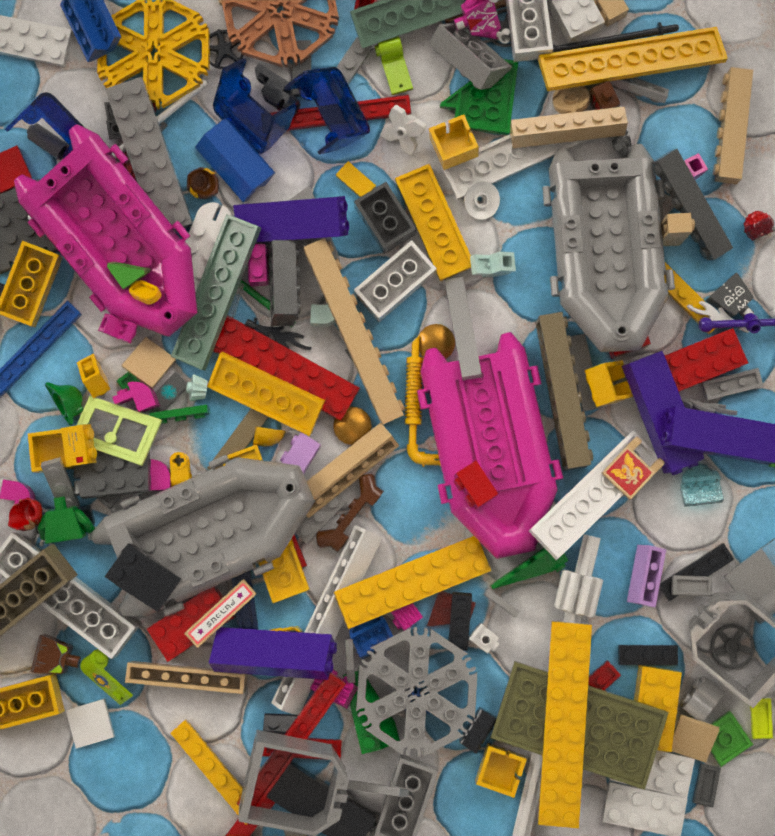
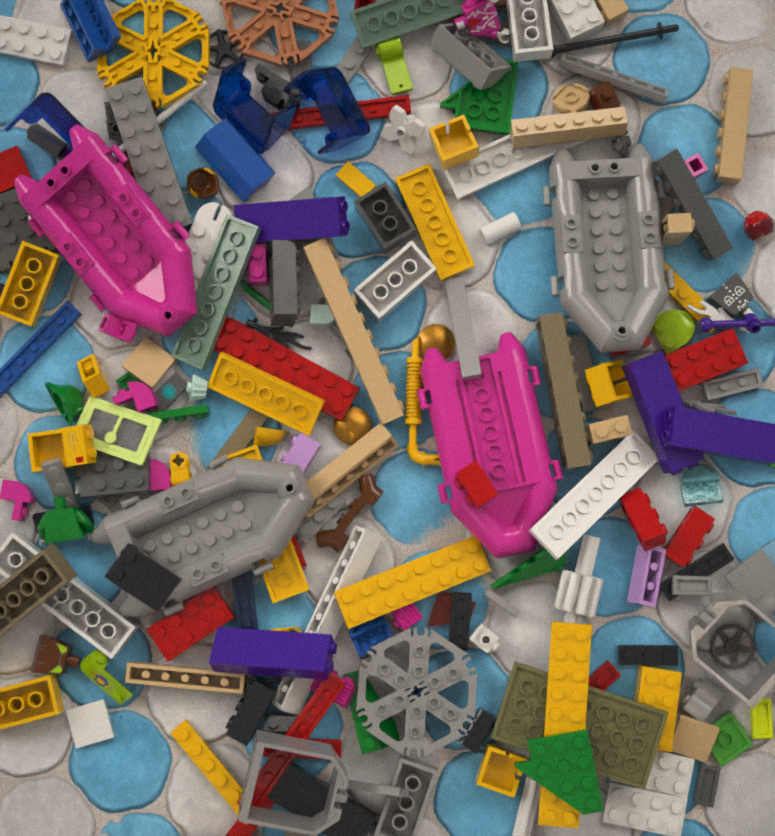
red hair [8,497,43,531] -> none
bright green slope [107,262,151,289] -> none
yellow tile [129,280,161,304] -> none
tile [184,579,257,648] -> none
light grey tile [345,639,355,683] -> none
white dish [464,181,500,220] -> none
light aqua brick [470,252,516,277] -> none
yellow plate [538,27,728,92] -> none
flag [602,437,665,500] -> none
none -> black brick [225,677,278,746]
none -> white brick [479,212,521,246]
none -> green wing [514,728,604,815]
none -> tan brick [584,415,632,447]
none -> red brick [619,488,668,552]
none -> lime slope [652,309,695,354]
none -> red brick [664,506,715,567]

